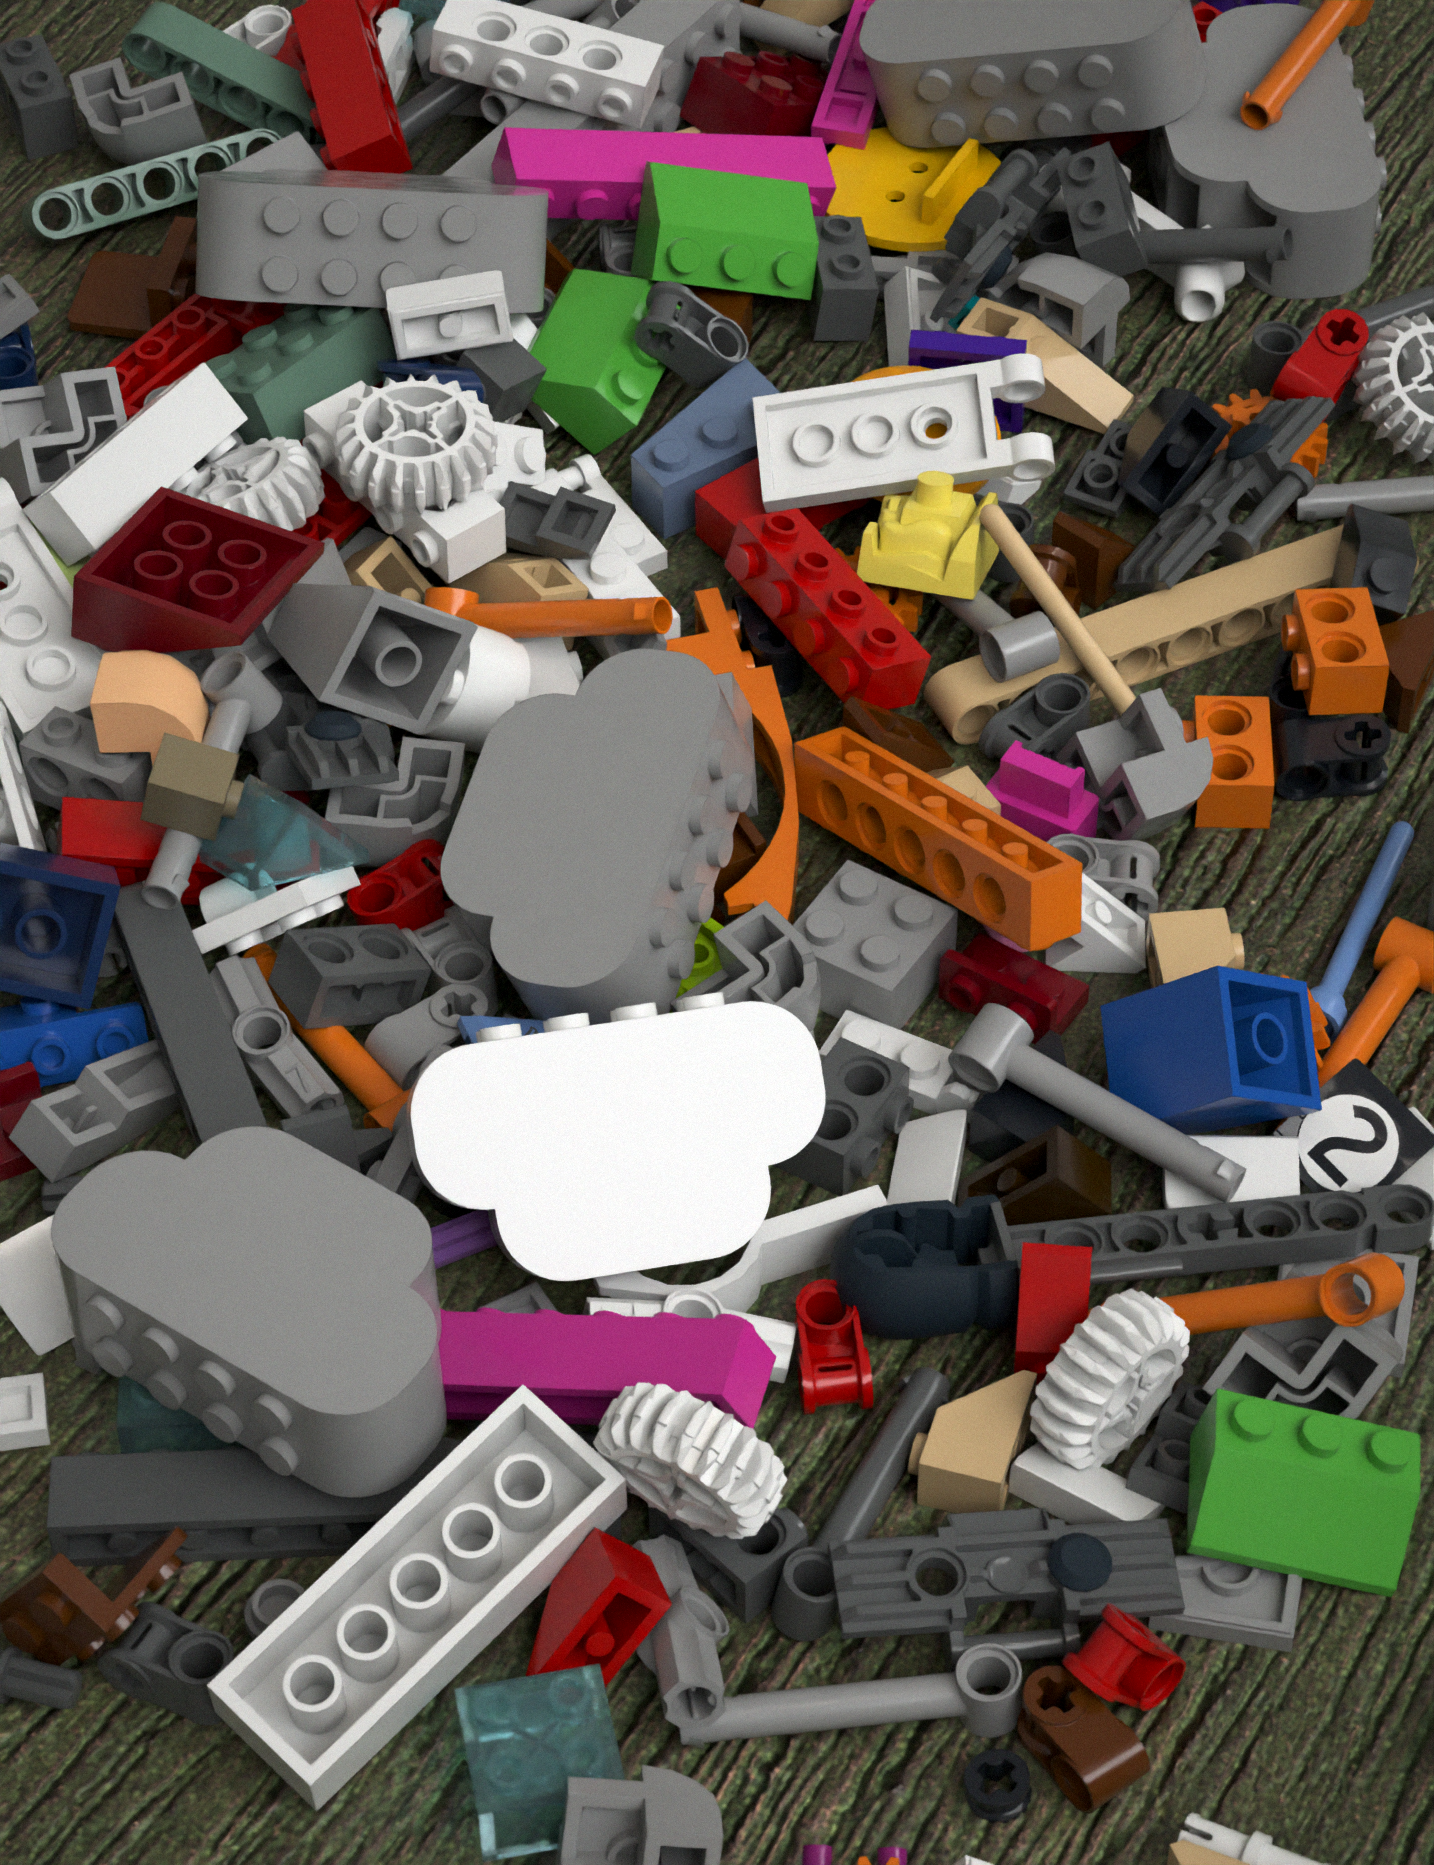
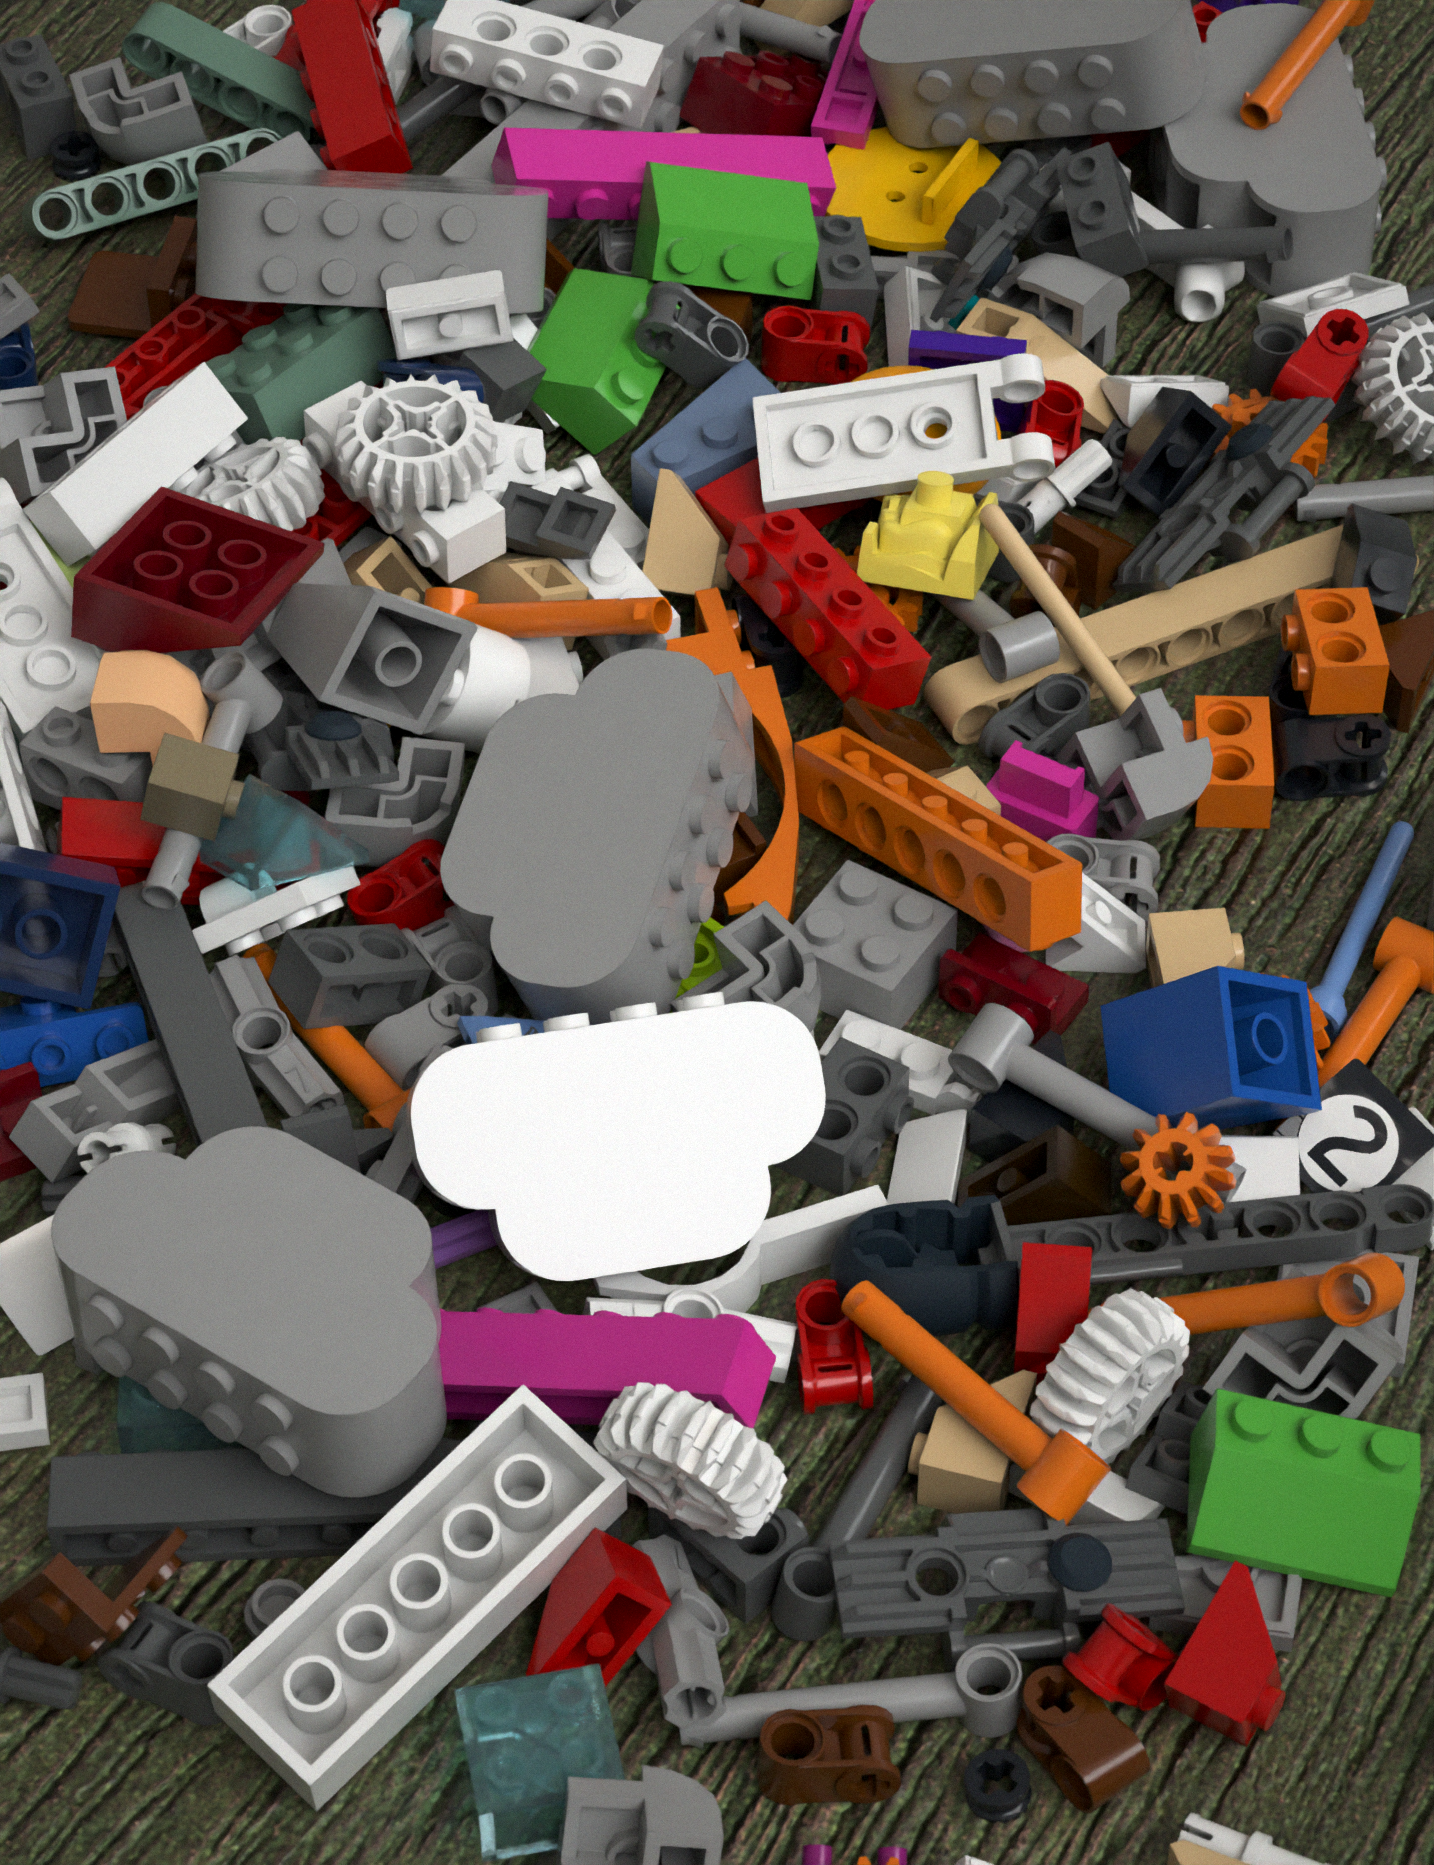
none -> black bush [50,131,102,182]
none -> white pin [78,1122,176,1173]
none -> tan slope [642,468,733,599]
none -> reddish brown piece [756,1705,901,1806]
none -> red piece [760,306,871,385]
none -> orange piece [841,1280,1111,1525]
none -> red piece [1016,380,1084,469]
none -> white axle [1016,439,1113,534]
none -> white slope [1100,375,1229,428]
none -> orange gear [1120,1112,1236,1230]
none -> red slope [1164,1560,1286,1747]
none -> white tile [1257,272,1409,337]

